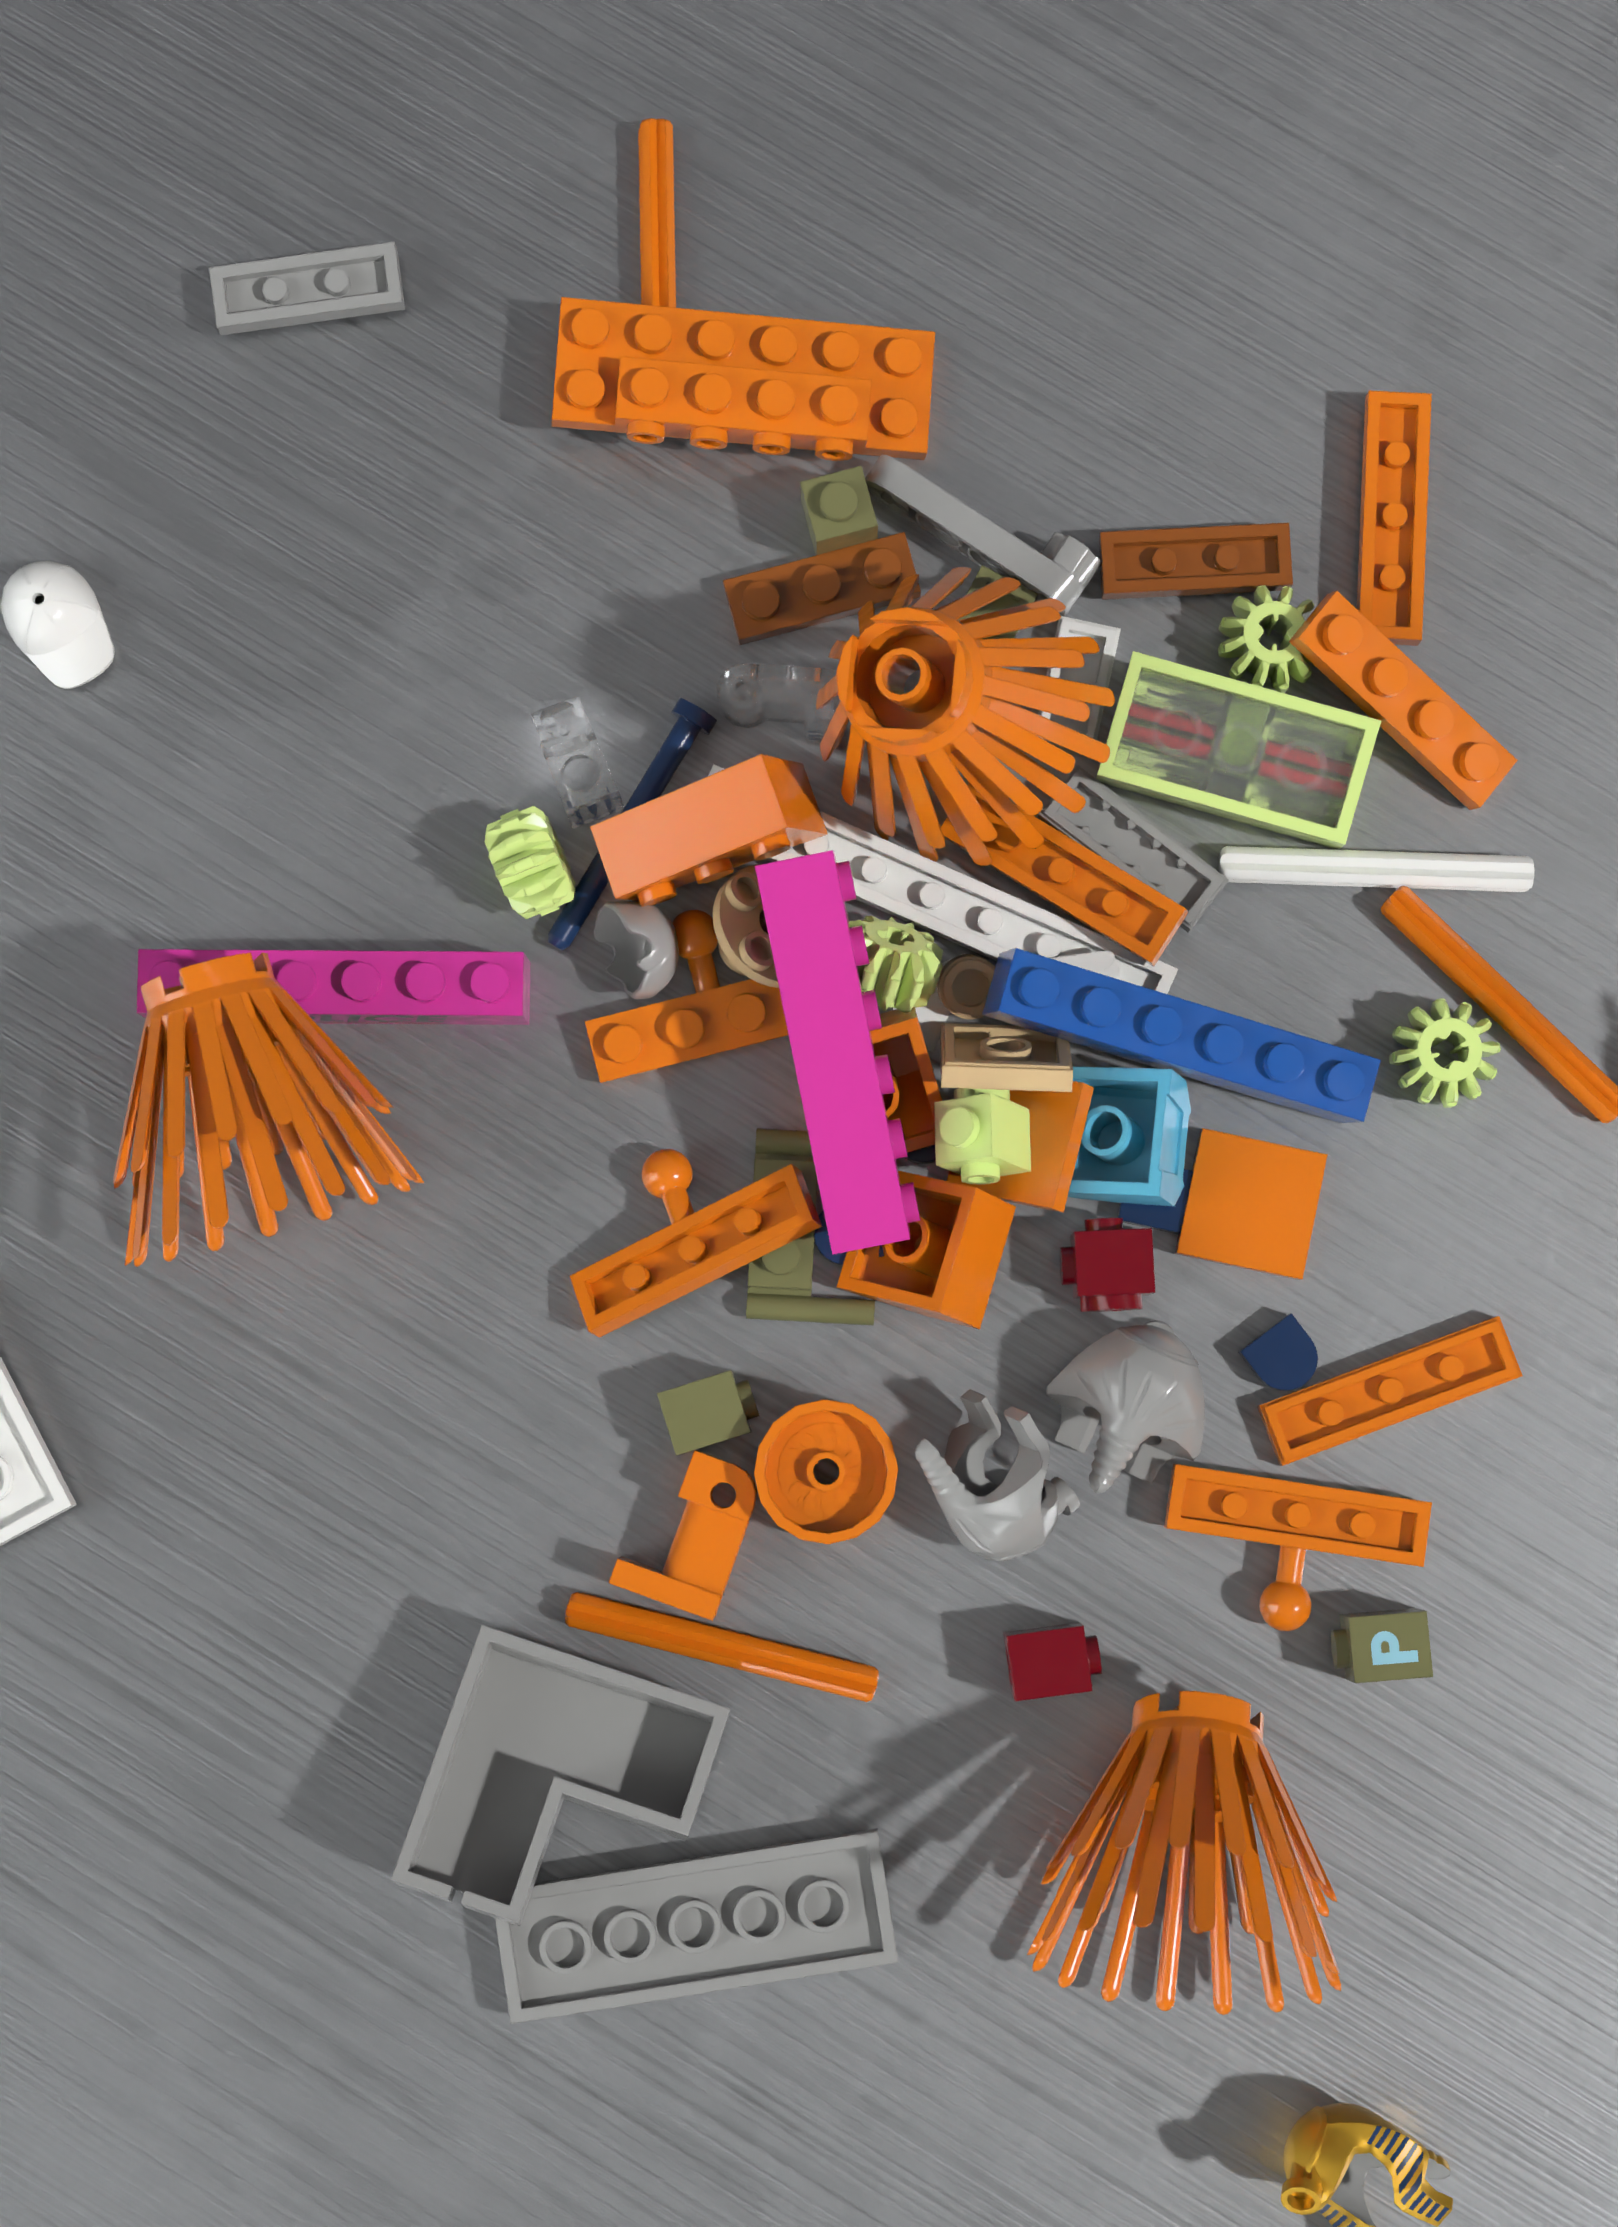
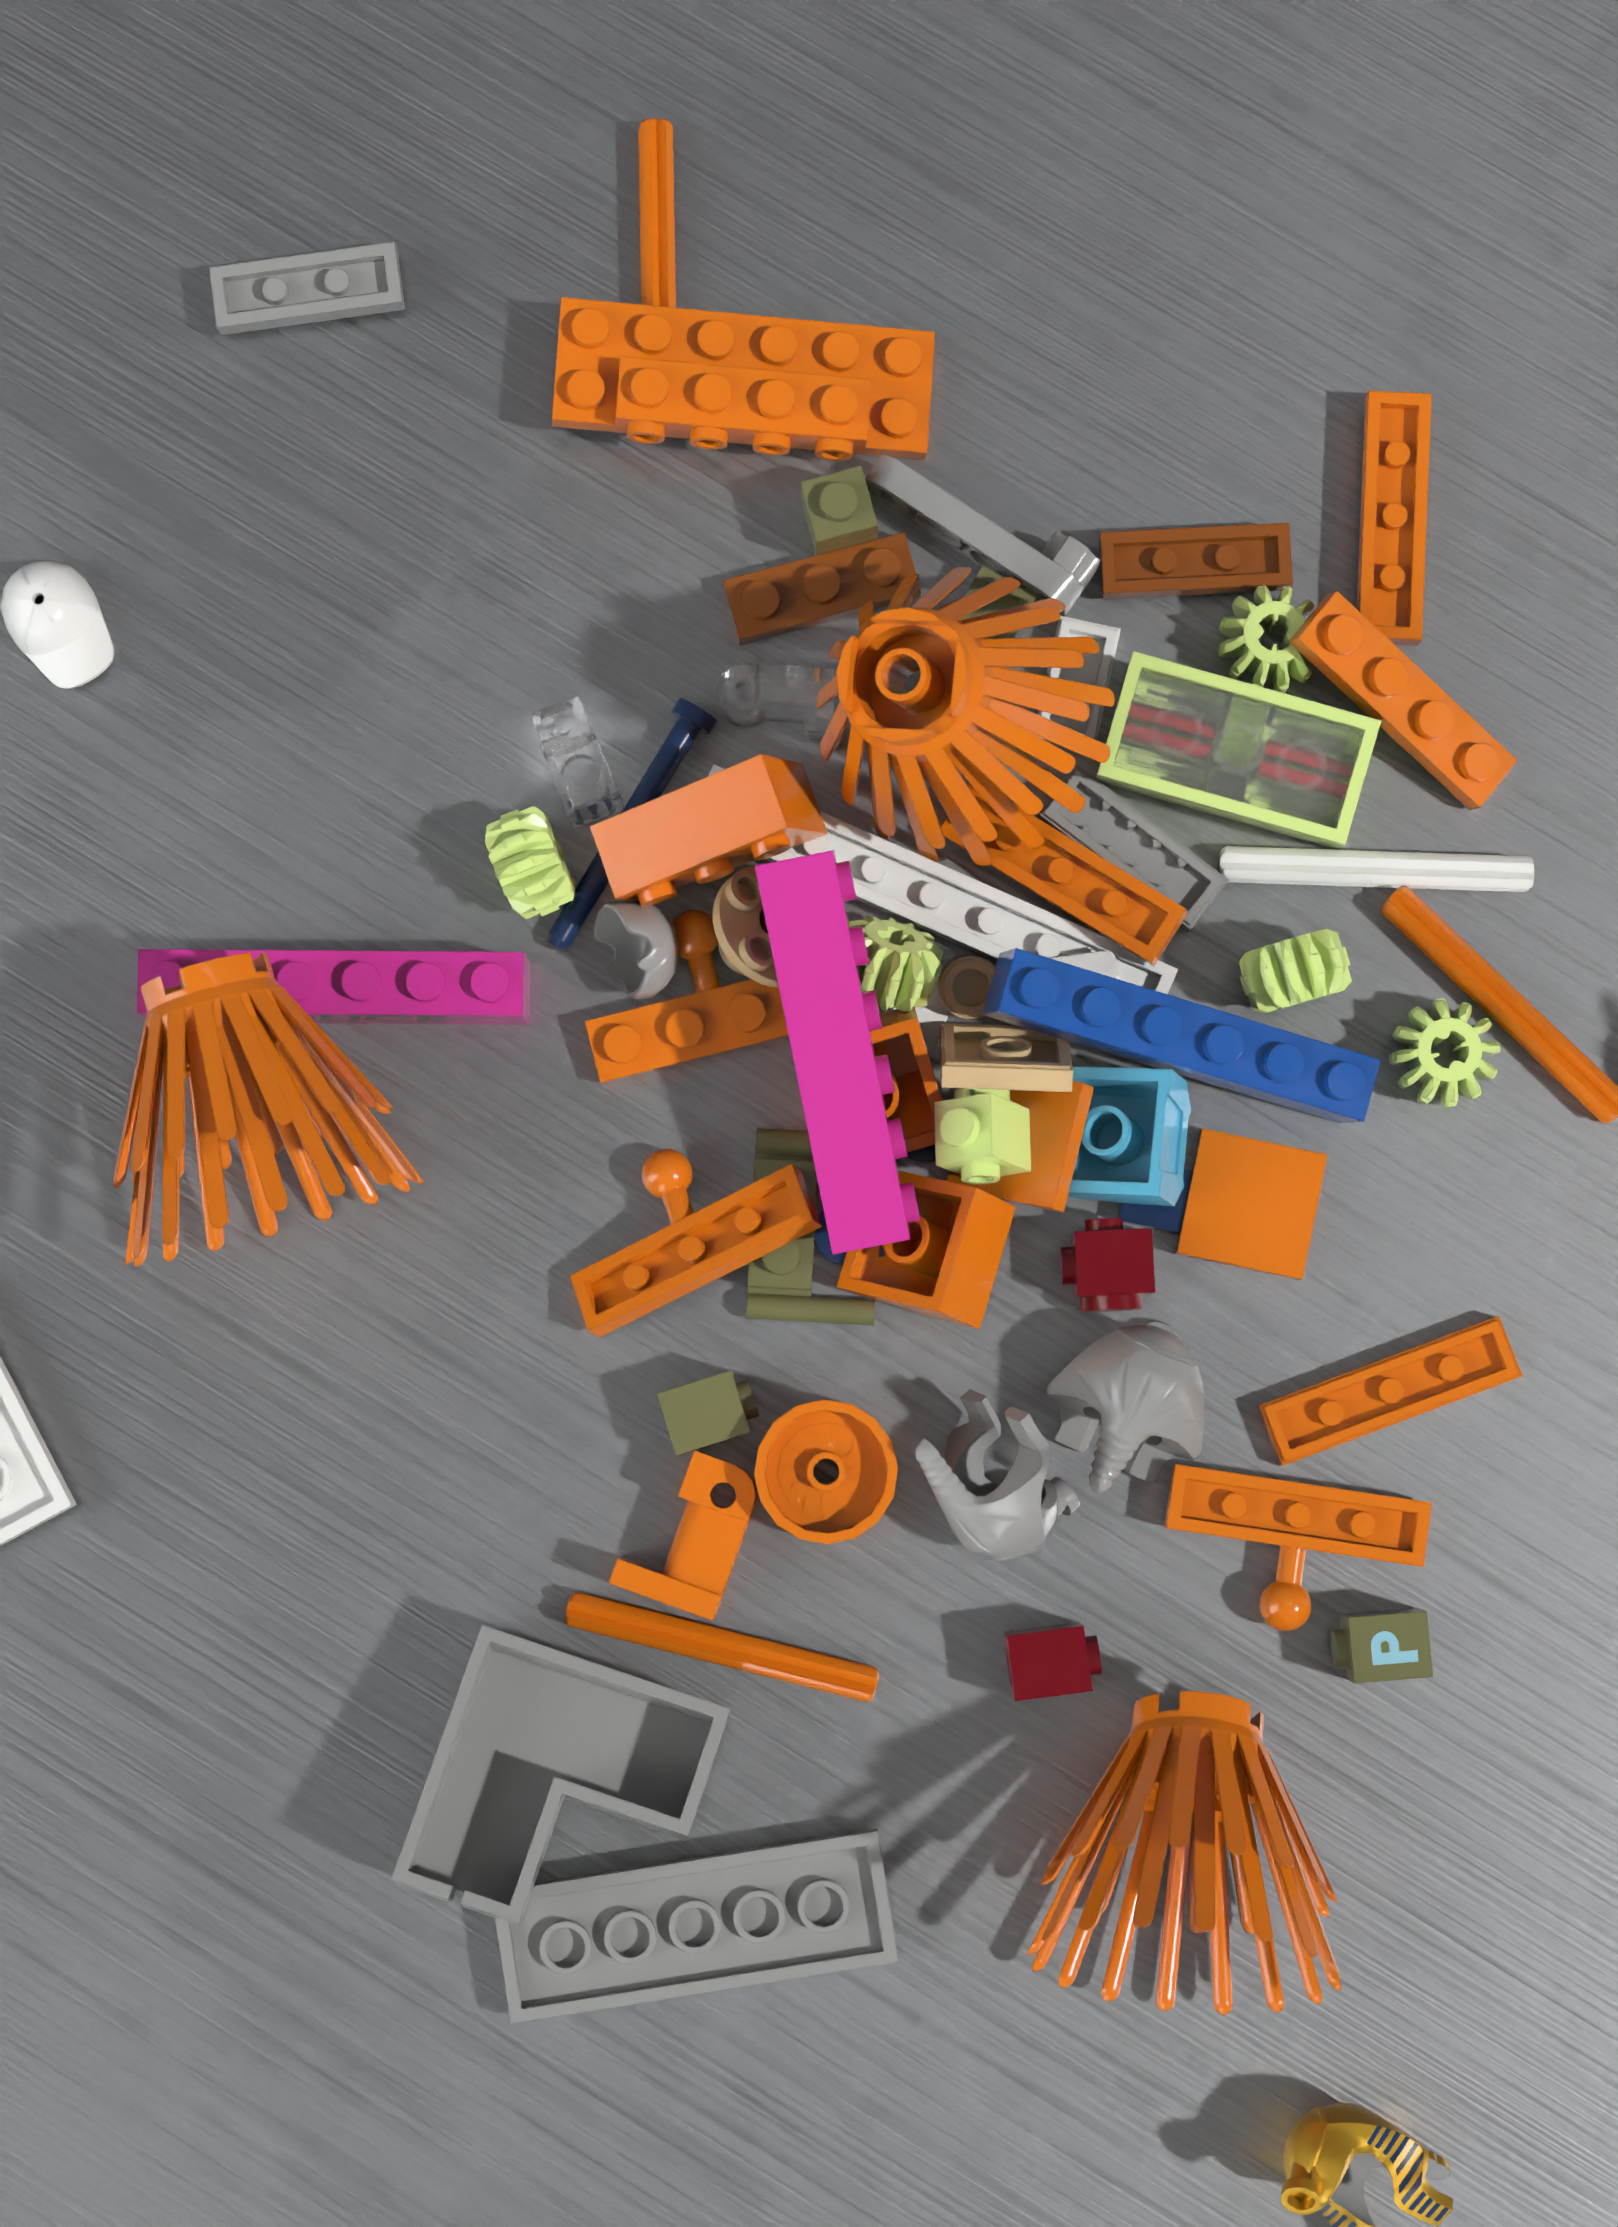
dark blue tile [1238,1313,1318,1391] -> none
none -> yellowish green gear [1239,929,1352,1014]

